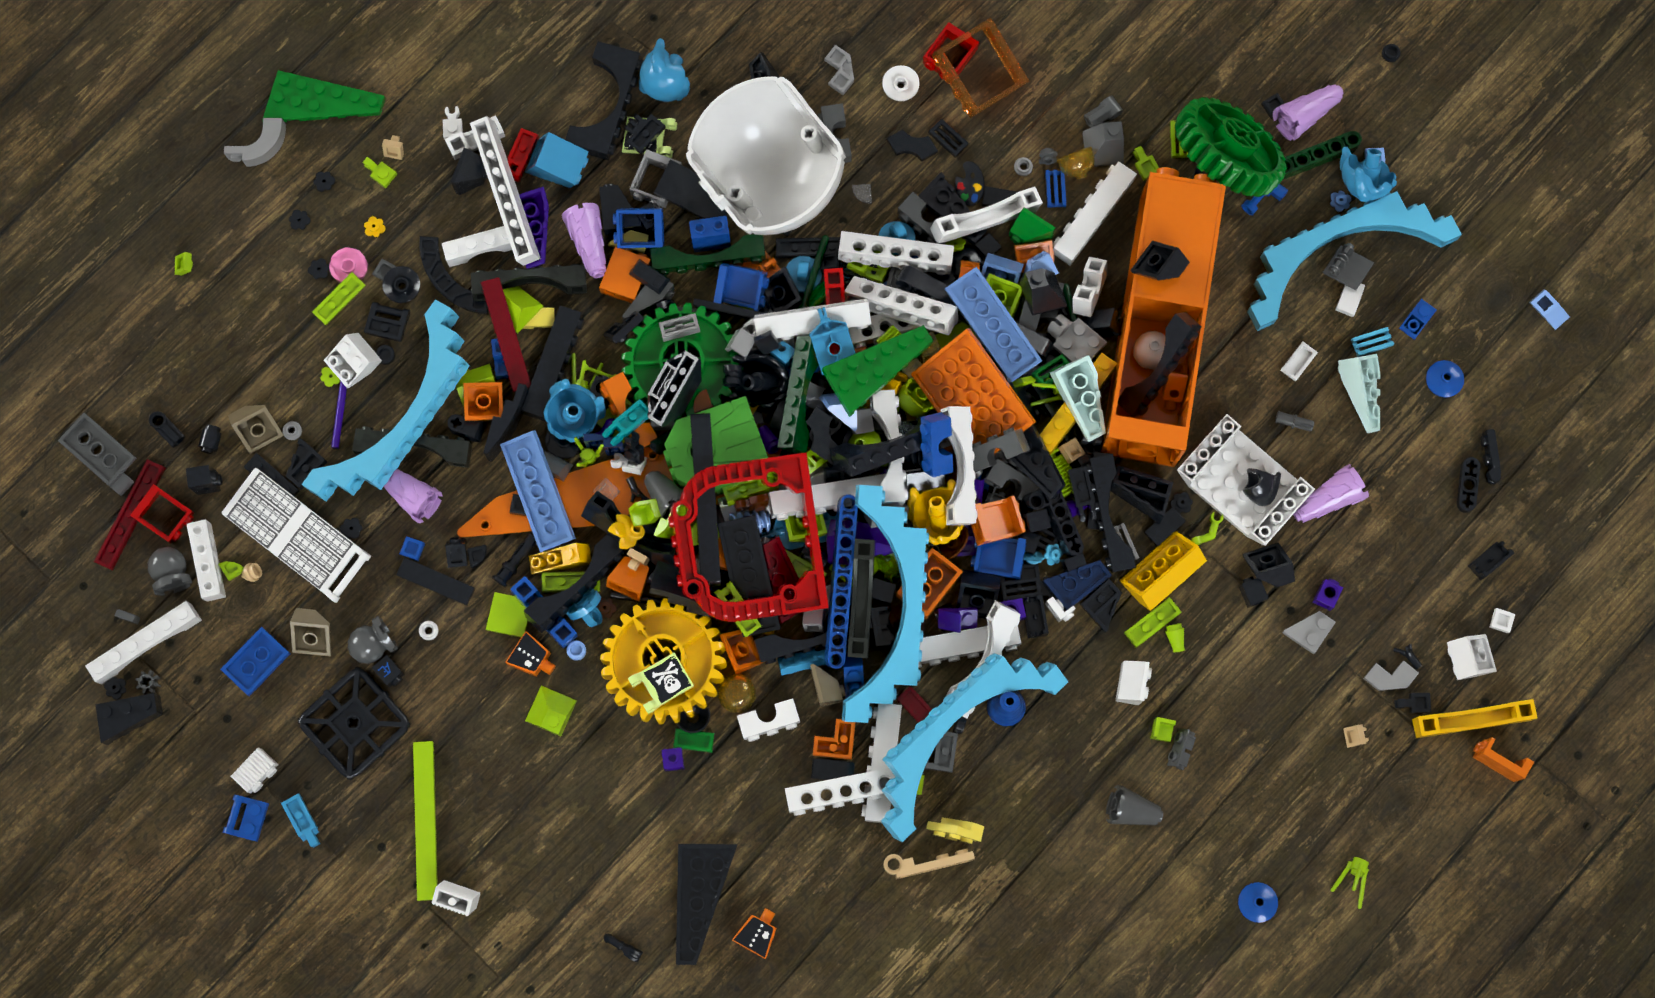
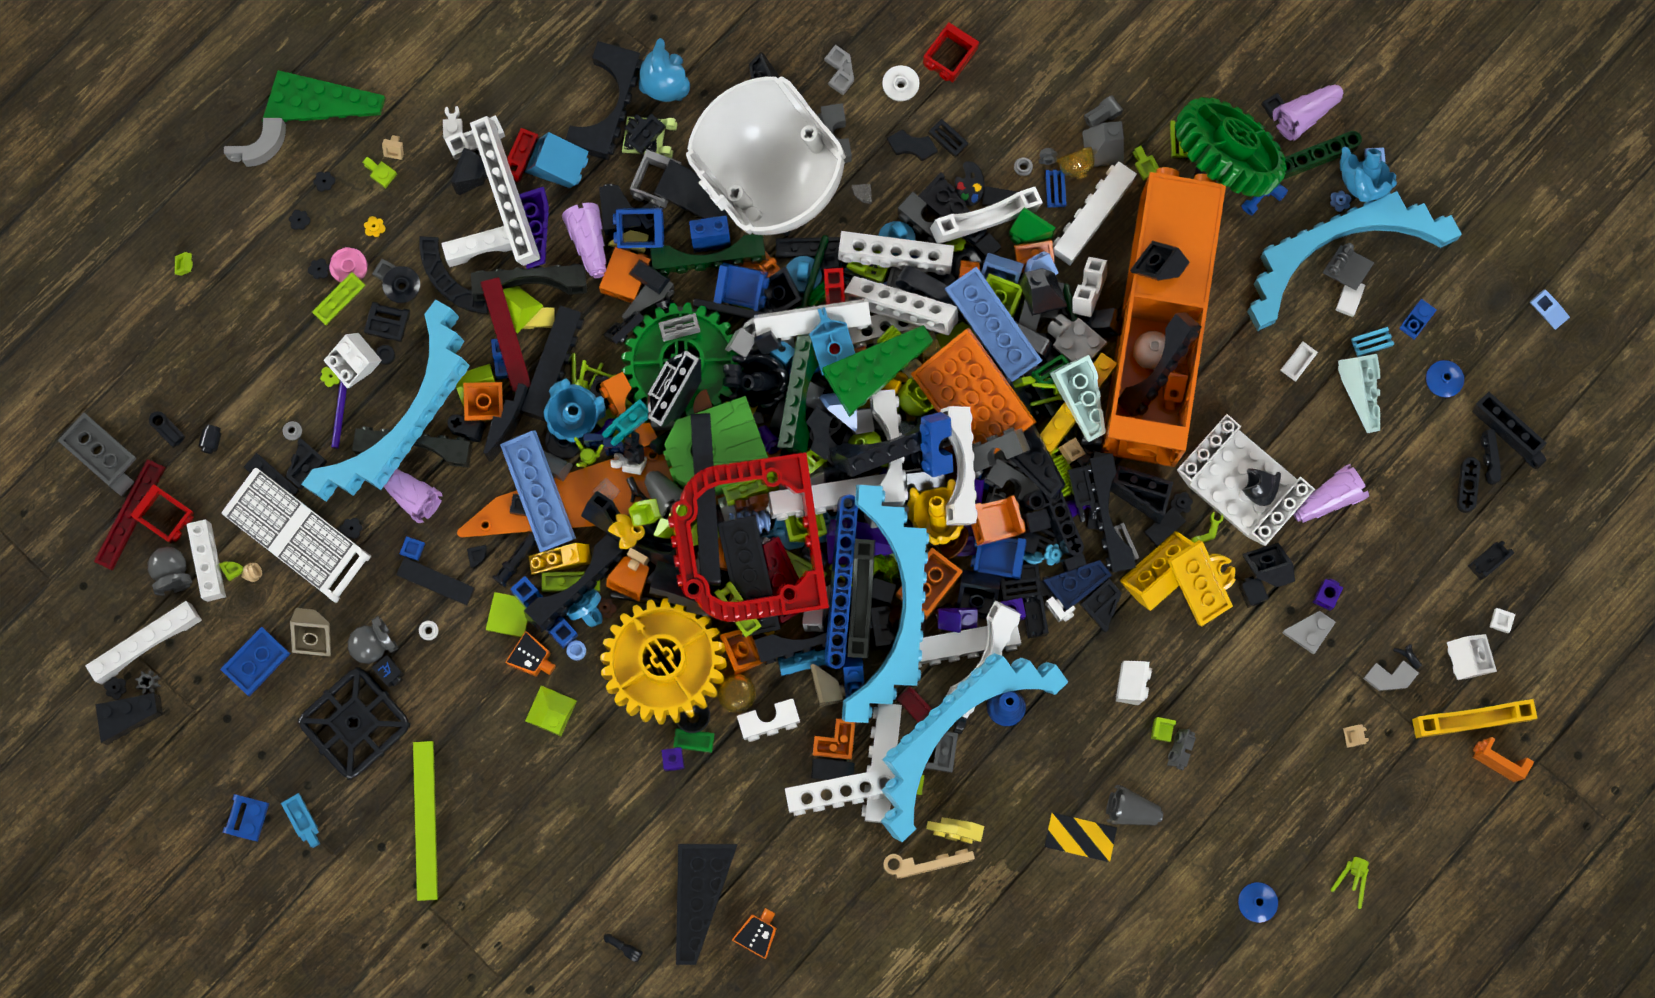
dark grey tile [115,609,140,625] -> none
black brick [186,465,223,495] -> none
dark tan slope [228,405,284,454] -> none
white brick [231,747,279,794] -> none
white brick [432,880,480,916] -> none
black bracket [445,537,468,568] -> none
flag [628,652,694,714] -> none
clear orange window [932,18,1029,118] -> none
lime tile [1124,597,1182,648] -> none
lime cone [1165,623,1185,653] -> none
dark grey axle [1275,411,1314,431] -> none
black plate [1382,44,1401,62] -> none
black plate [1394,693,1431,713] -> none
none -> sticker [1045,812,1117,862]
none -> yellow plate [1168,540,1236,626]
none -> black hinge [1472,392,1547,469]

